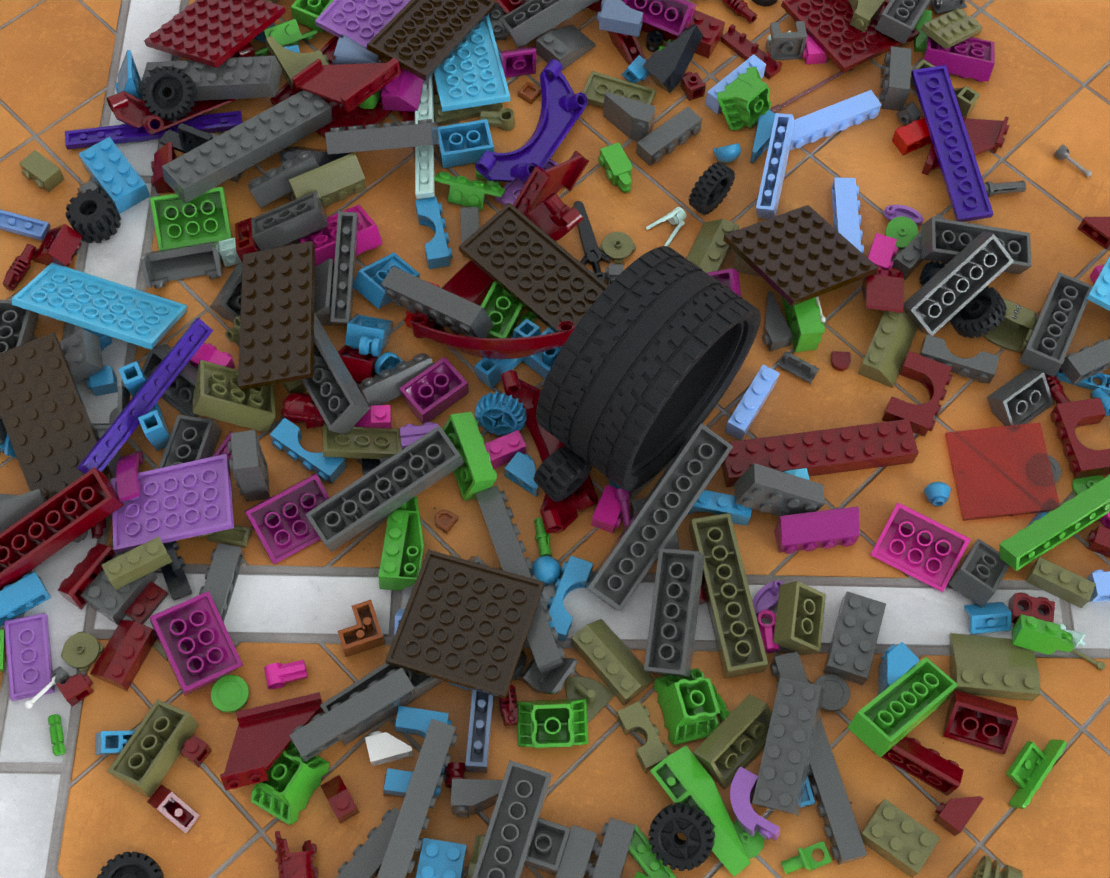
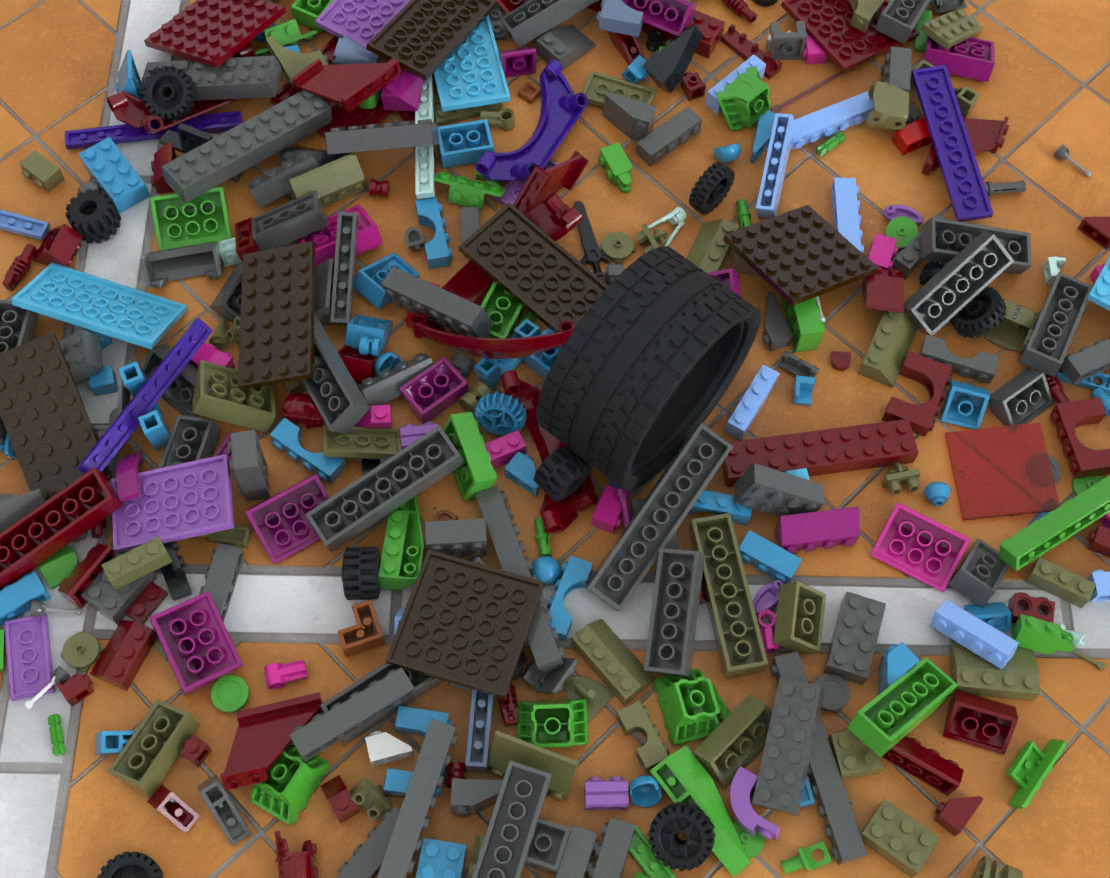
none -> hinge [30,600,83,617]
none -> bright green slope [38,545,78,589]
none -> dark grey slope [198,774,251,846]
none -> olive cone [209,317,228,349]
none -> black wheel [342,546,381,600]
none -> olive hips [350,777,392,820]
none -> dark red wheel [369,179,390,198]
none -> dark grey plate [405,227,426,251]
none -> dark grey brick [425,518,487,559]
none -> dark grey plate [450,352,475,377]
none -> olive wheel [458,381,493,417]
none -> olive slope [487,730,578,801]
none -> medium lavender brick [584,777,629,810]
none -> dark azure hair [629,775,662,807]
none -> olive hips [636,224,668,253]
none -> bright green pin [735,199,751,229]
none -> dark azure brick [739,530,802,584]
none -> dark azure panel [792,375,815,406]
none -> bright green axle [816,132,845,156]
none -> olive brick [828,731,883,780]
none -> olive piece [867,81,909,130]
none -> olive hips [882,462,921,495]
none -> light blue brick [930,600,1019,670]
none -> dark azure slope [941,380,990,431]
none -> light aqua bracket [1042,256,1066,285]

